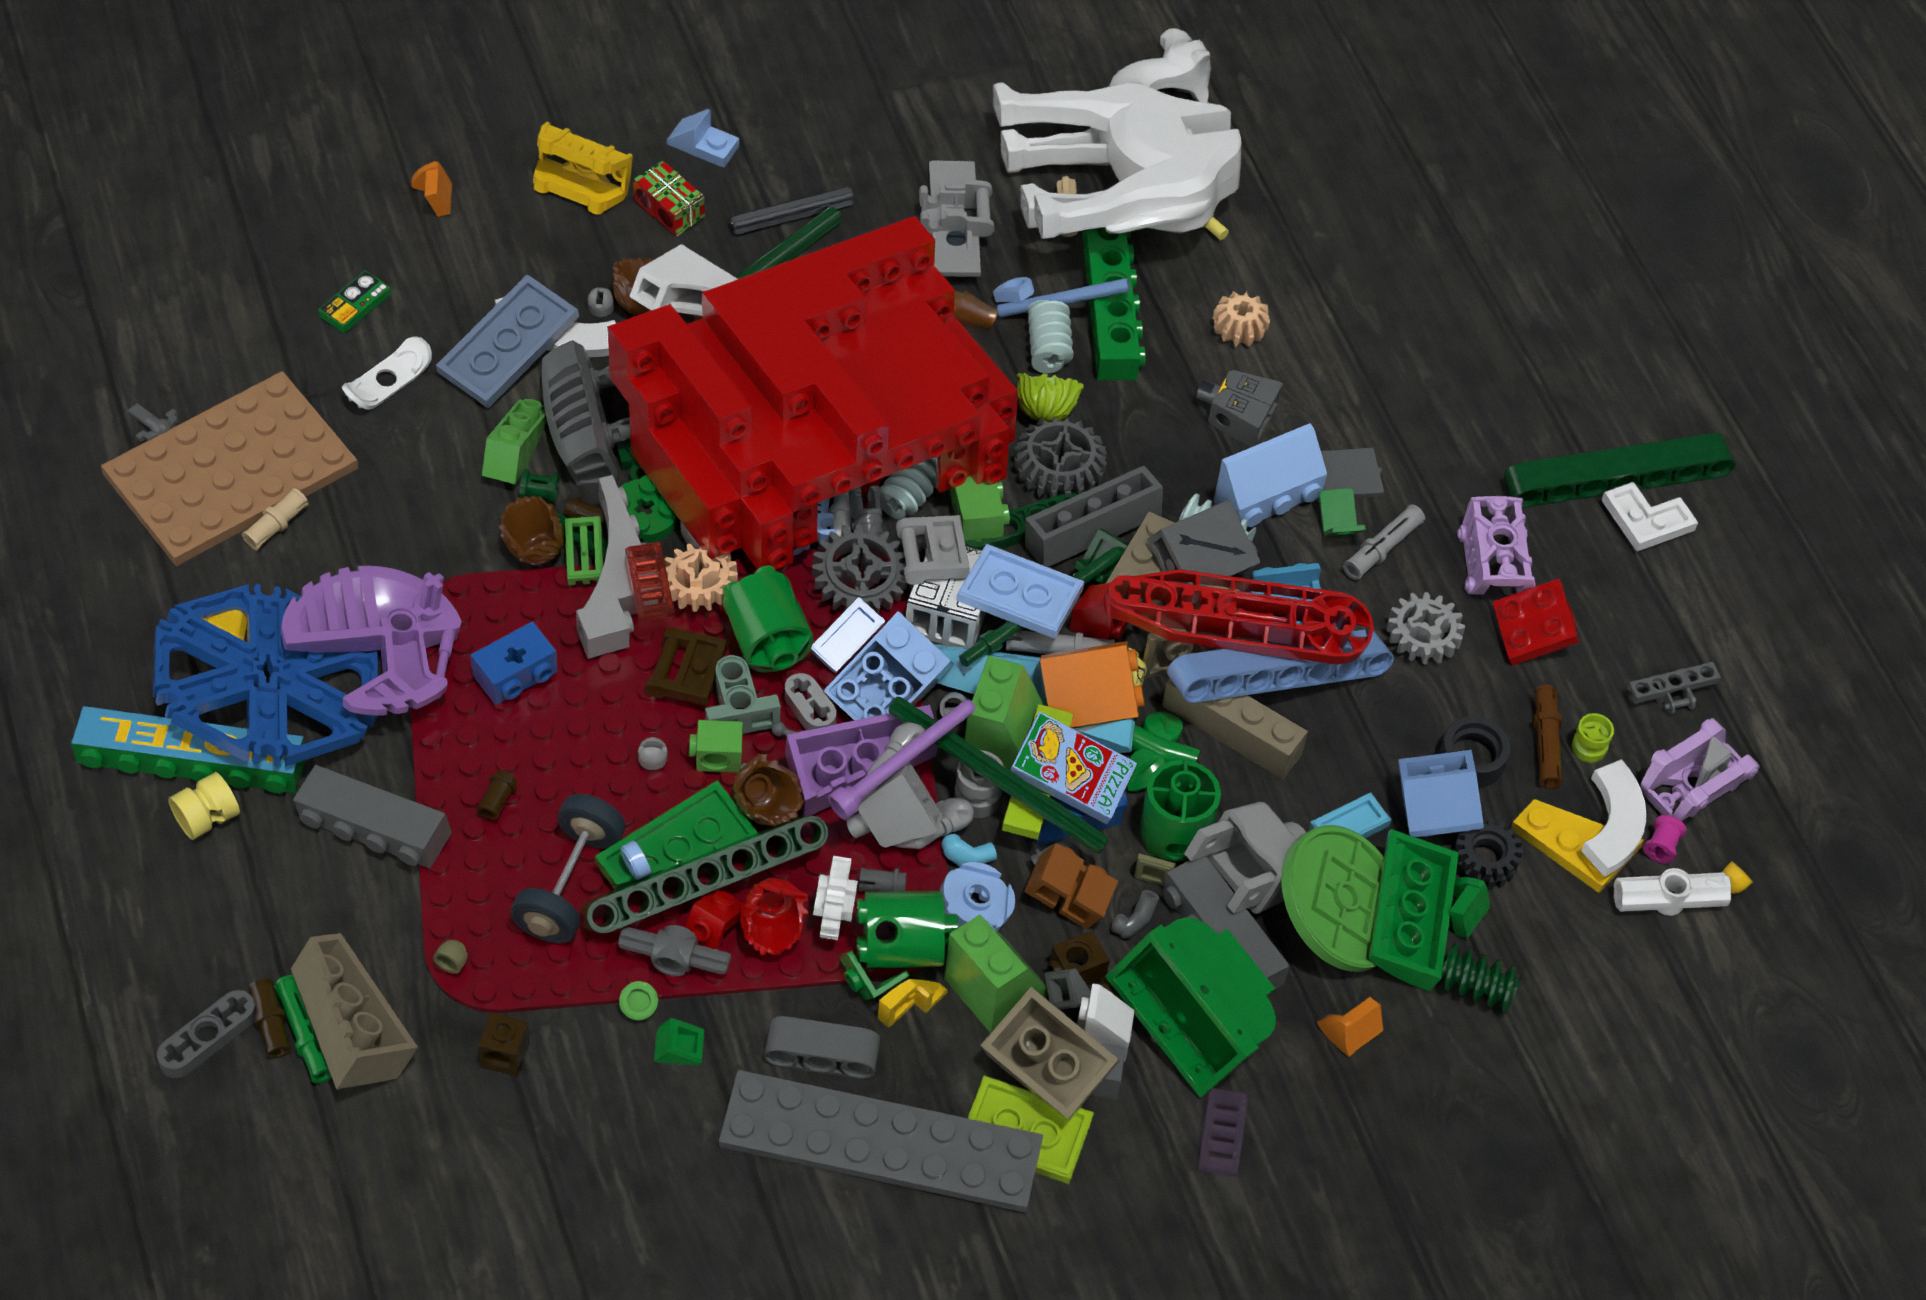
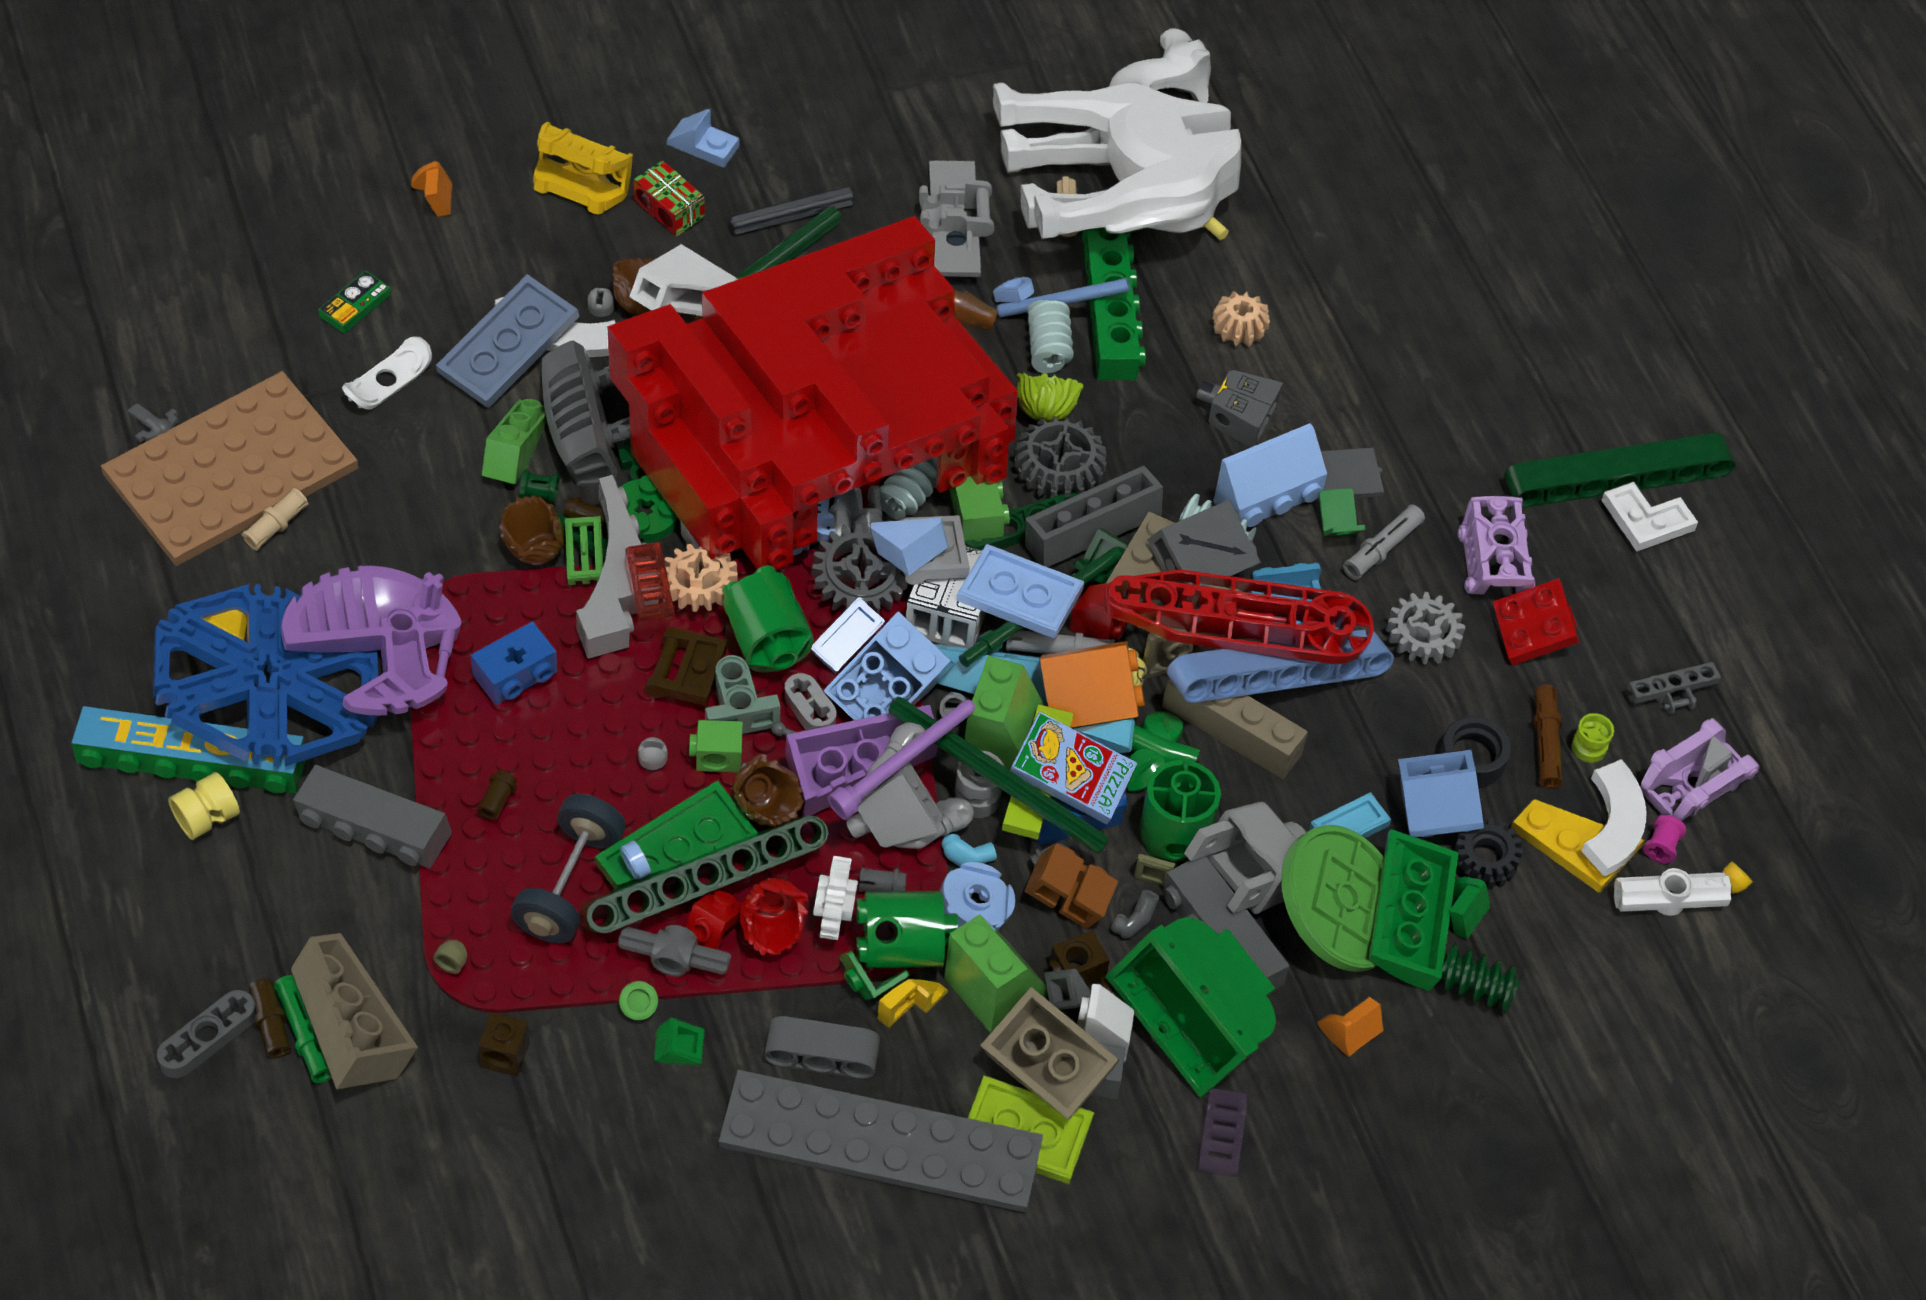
none -> light blue slope [871,518,948,576]

